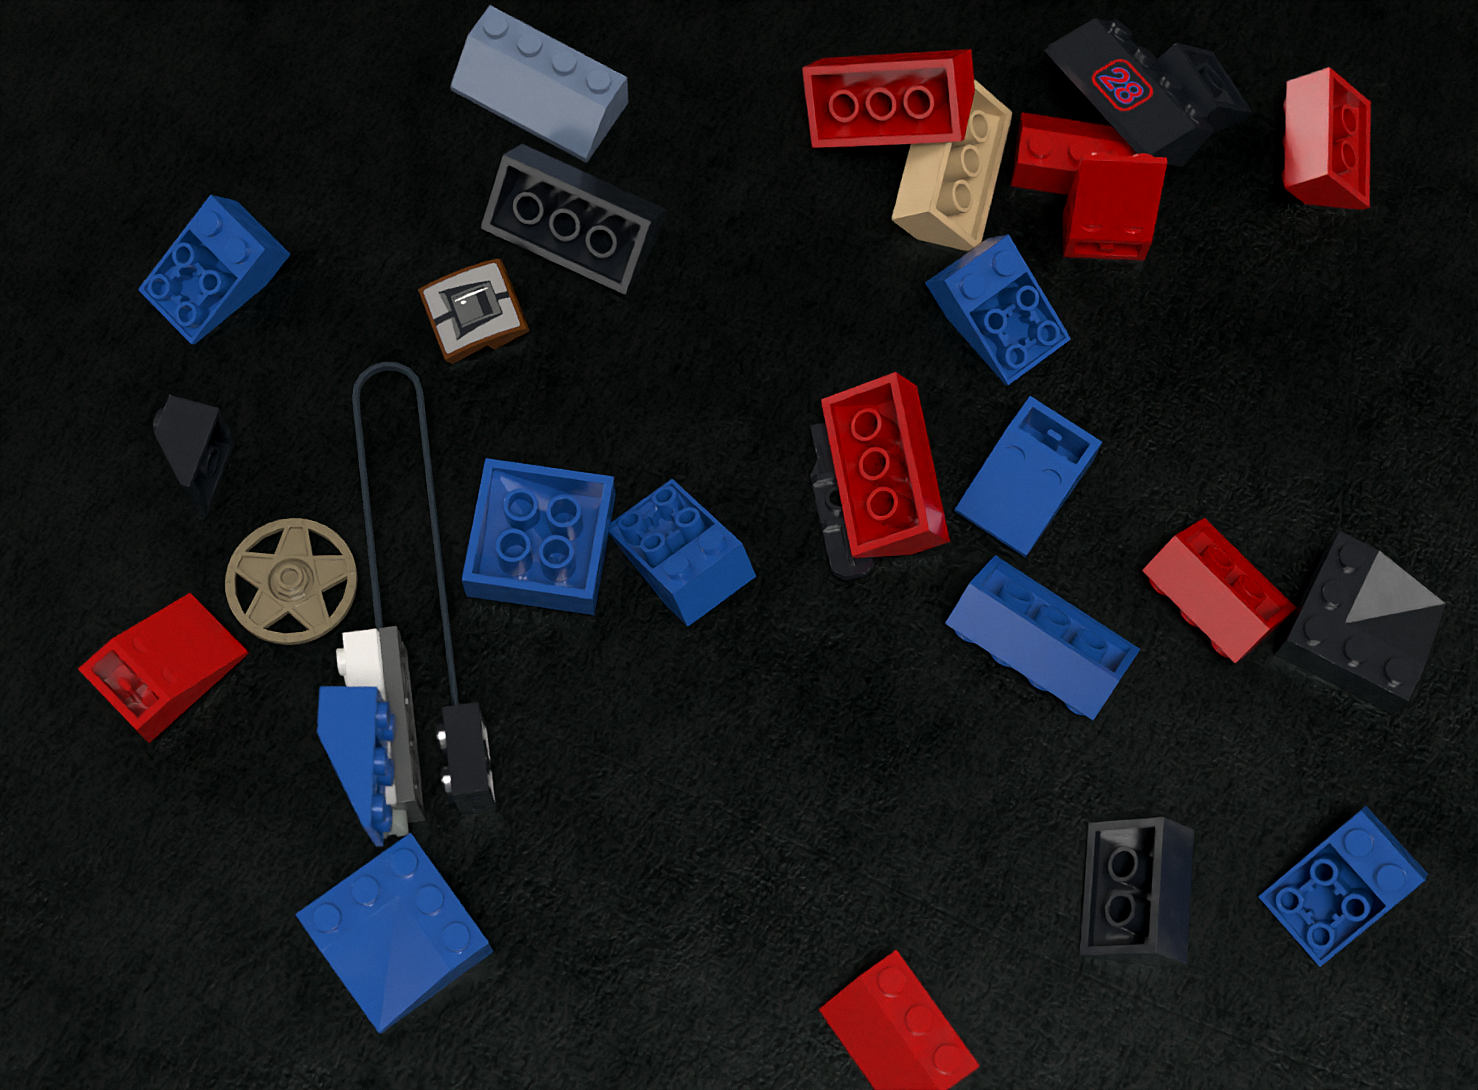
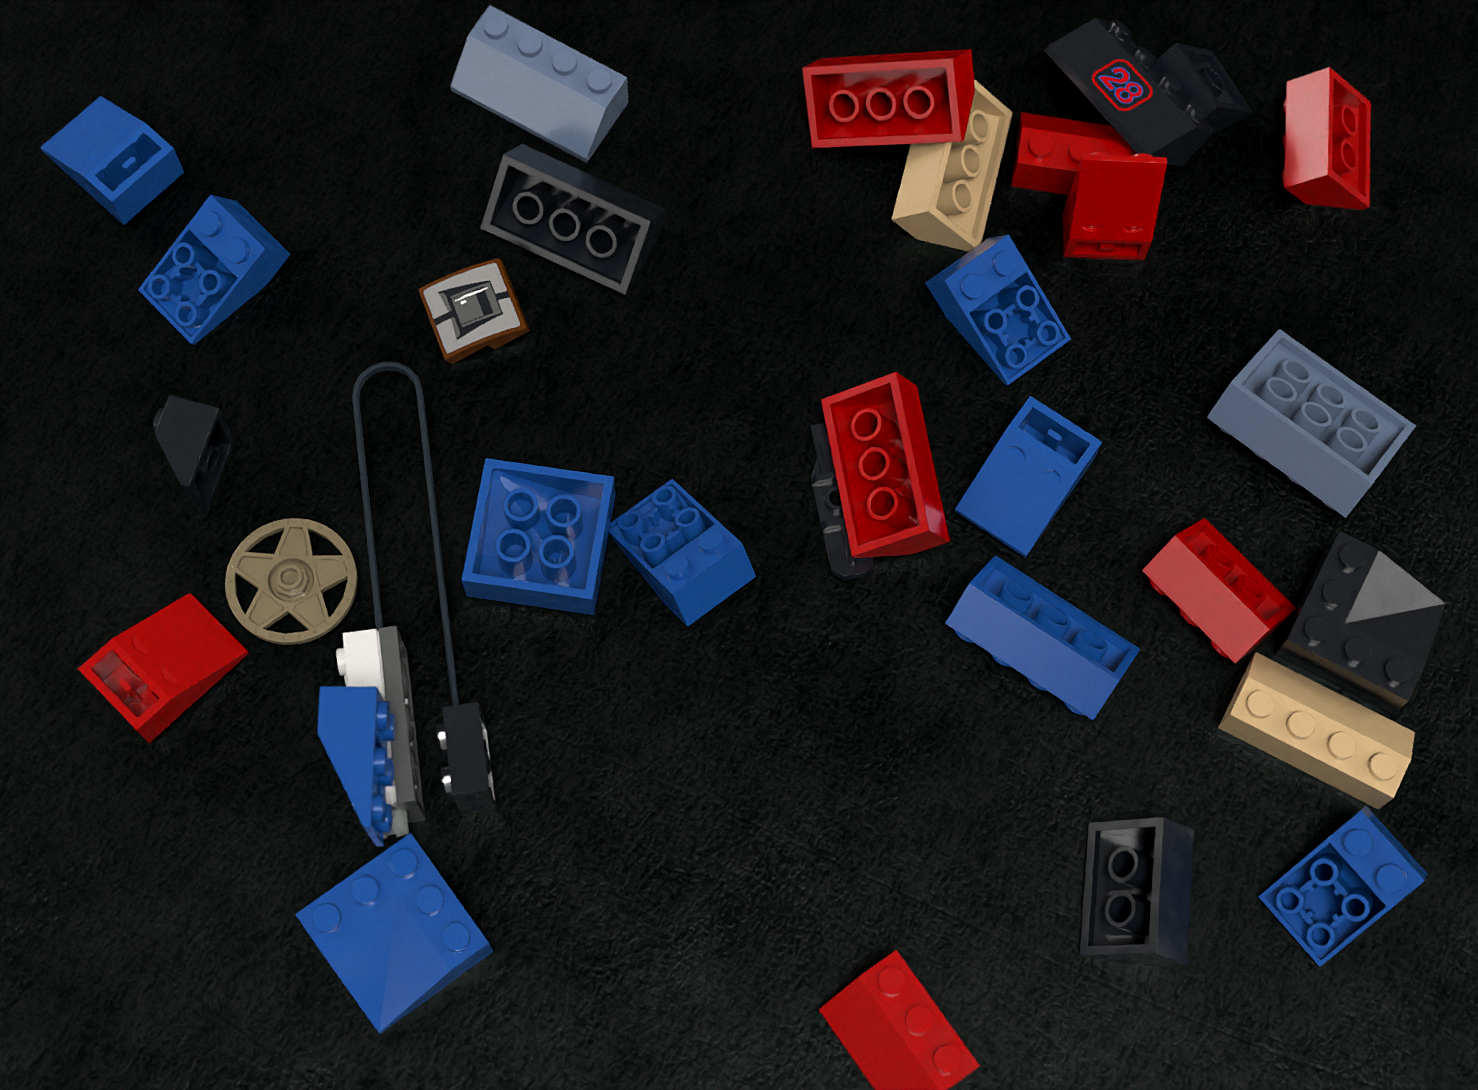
none -> blue slope [40,96,184,225]
none -> sand blue slope [1207,329,1416,518]
none -> tan slope [1218,652,1415,809]

